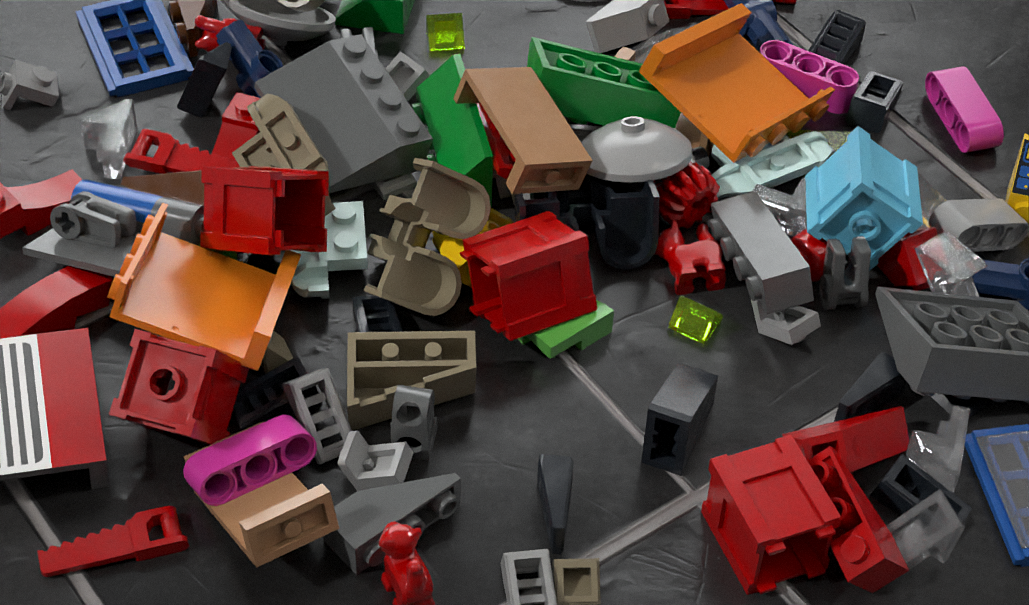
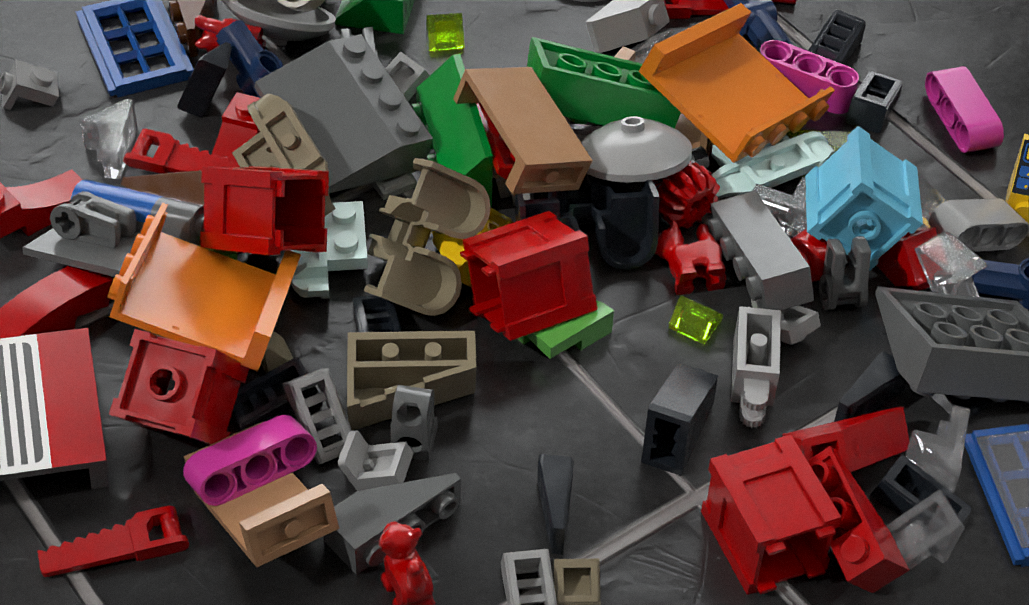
none -> light grey hinge [731,306,781,428]

